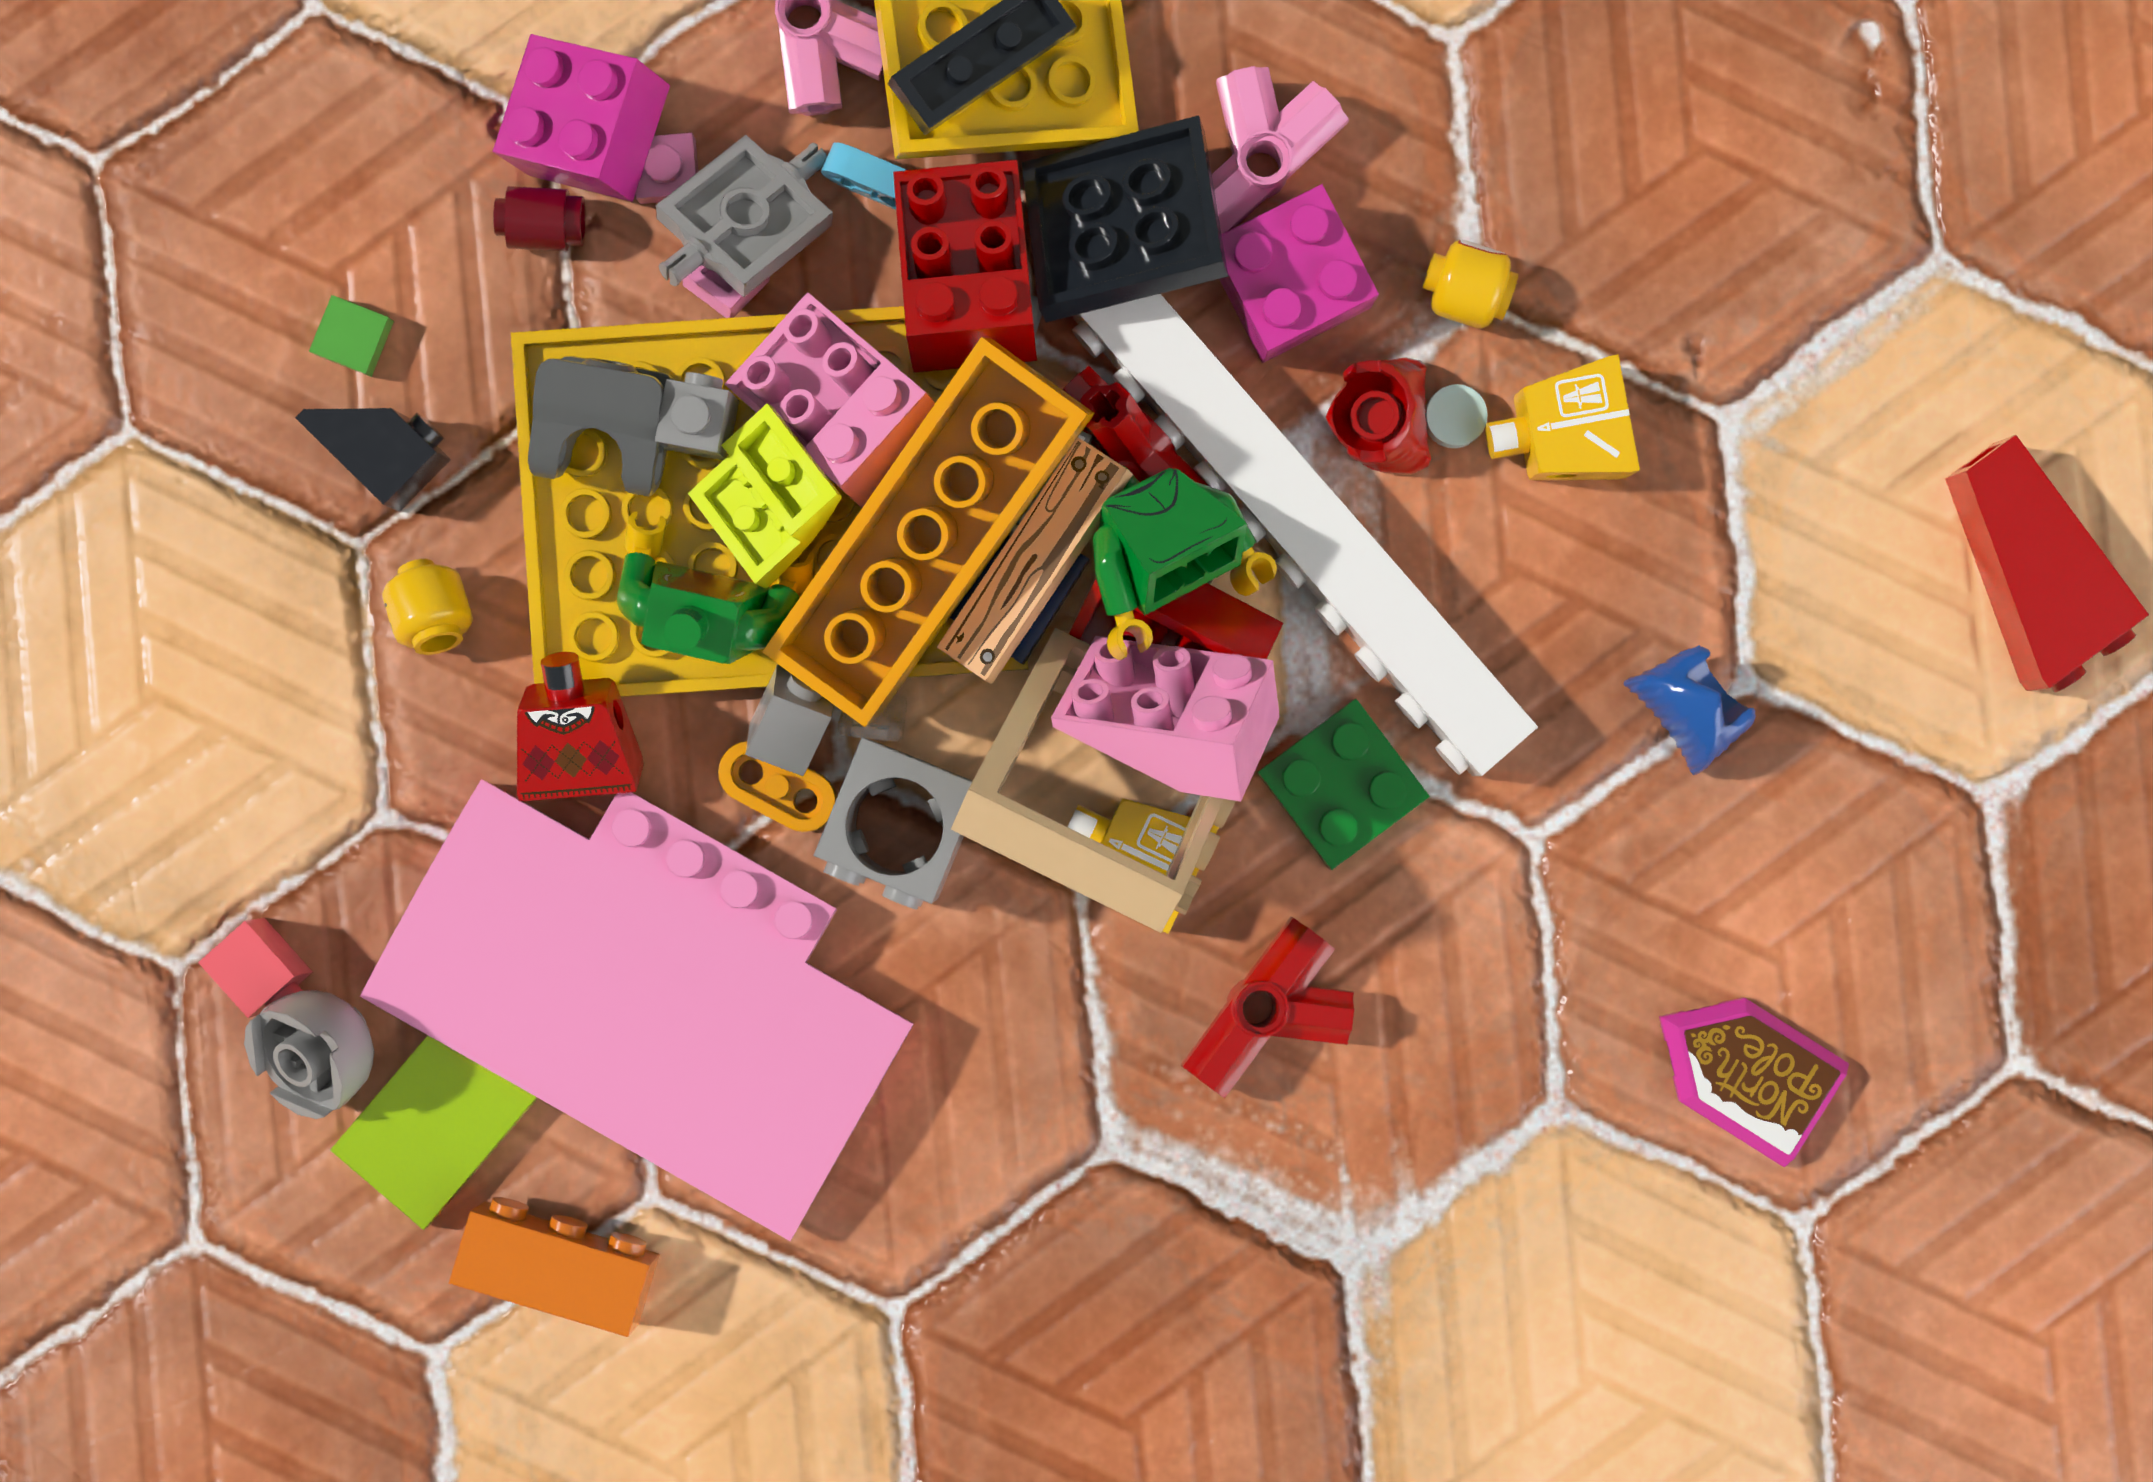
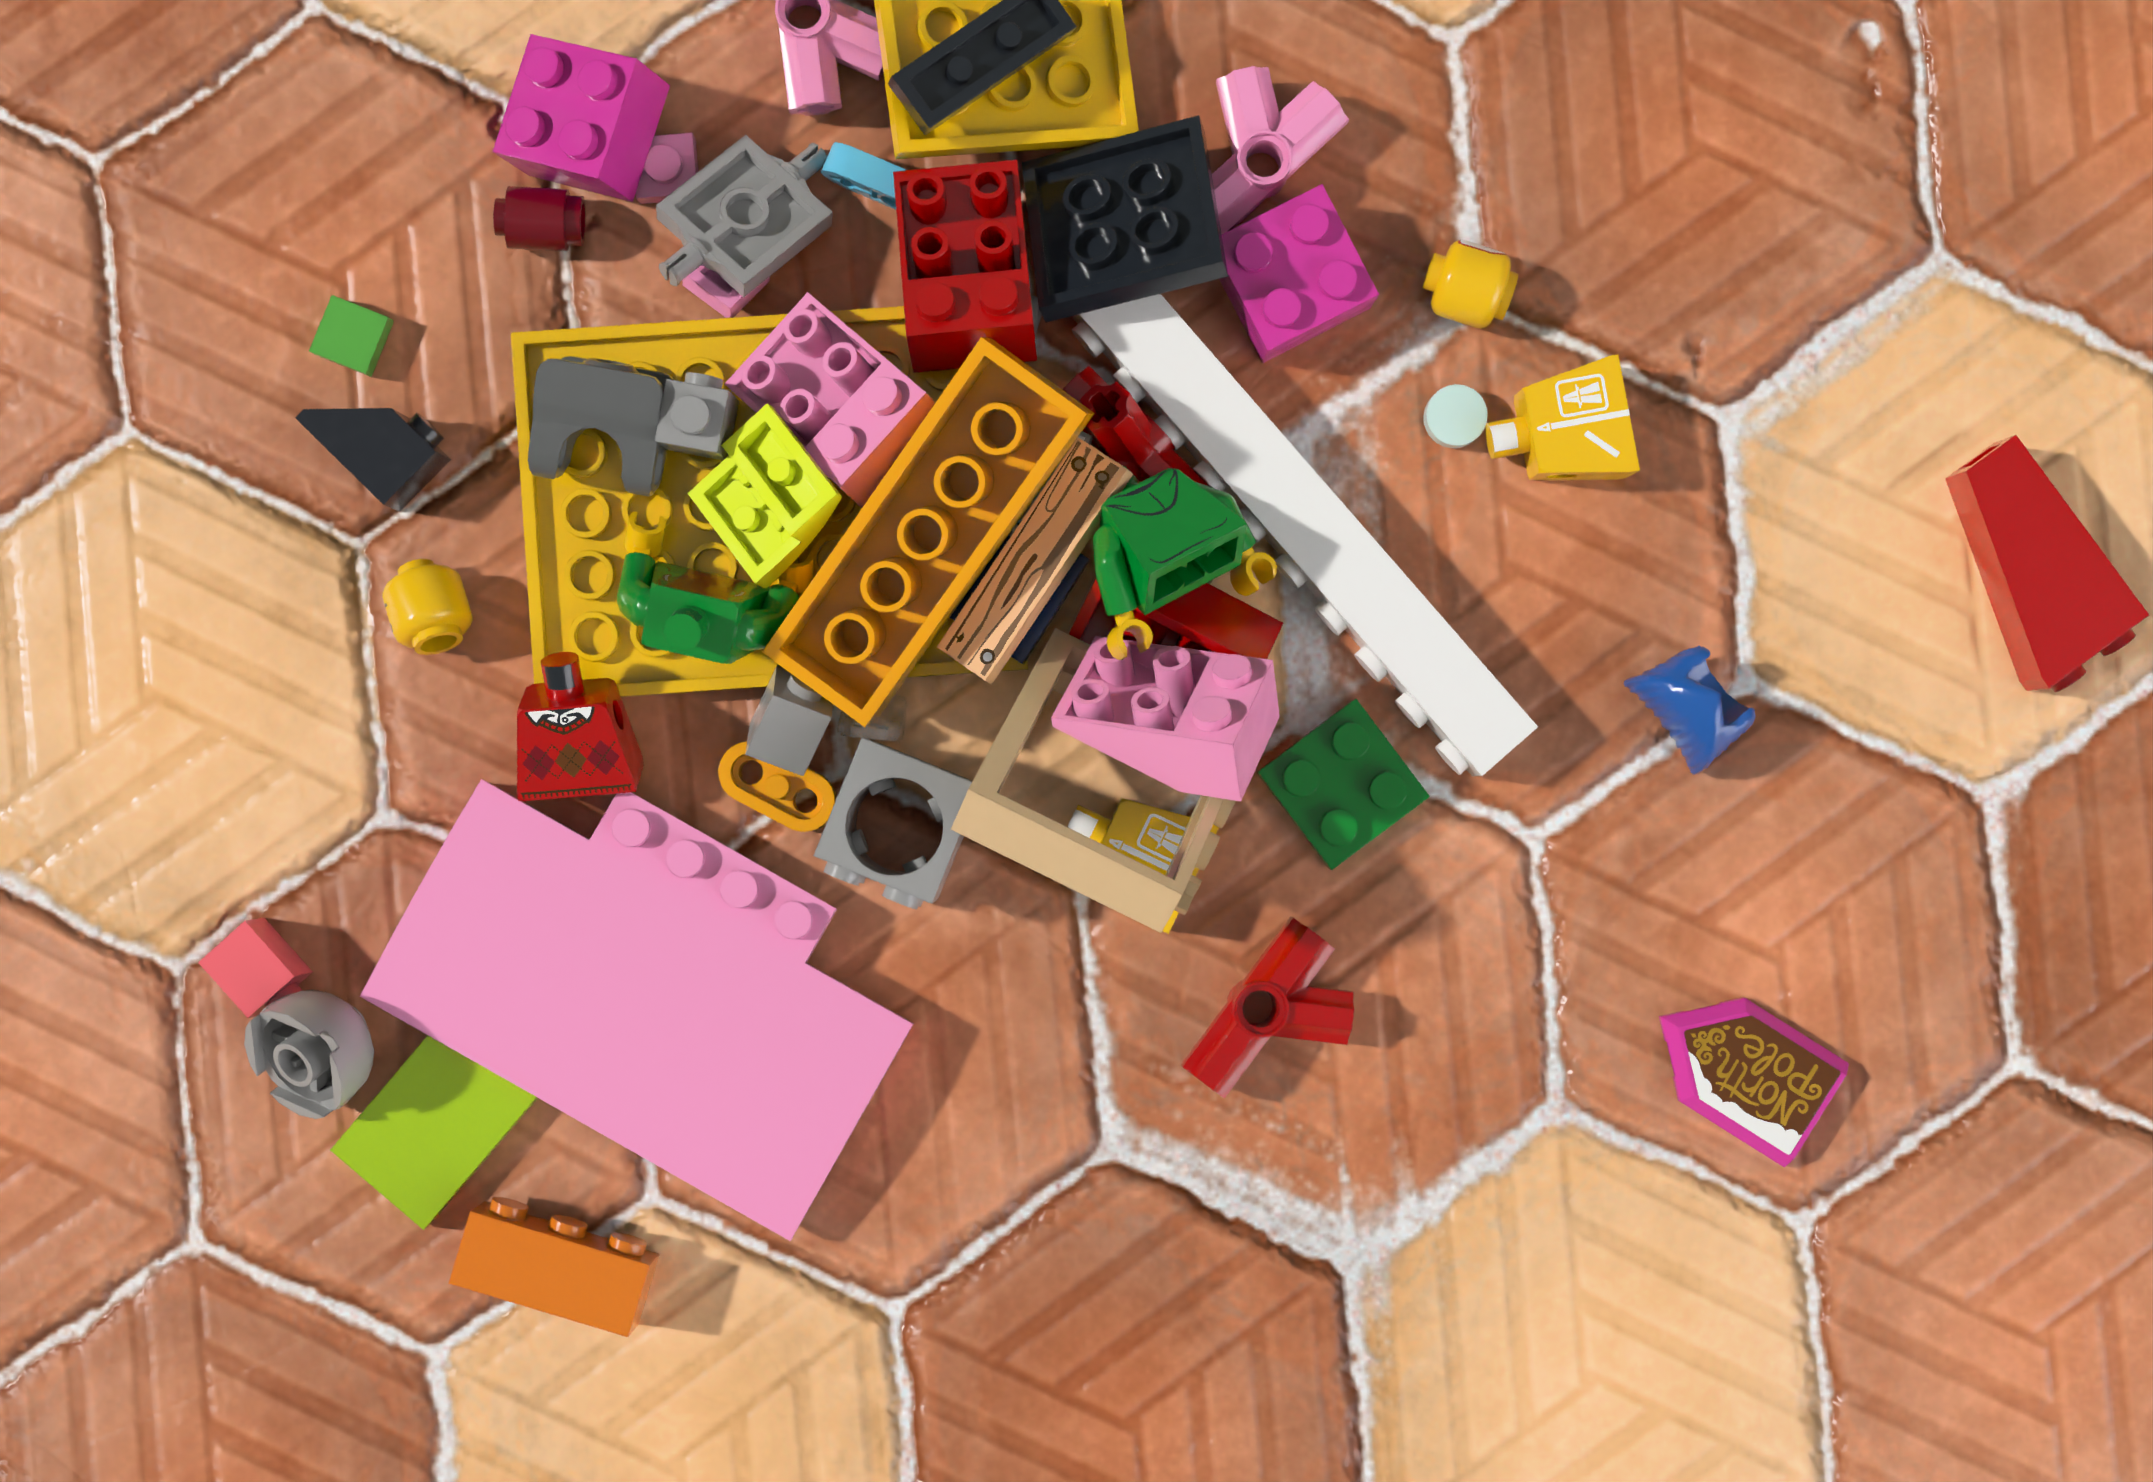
red hair [1325,357,1431,474] -> none

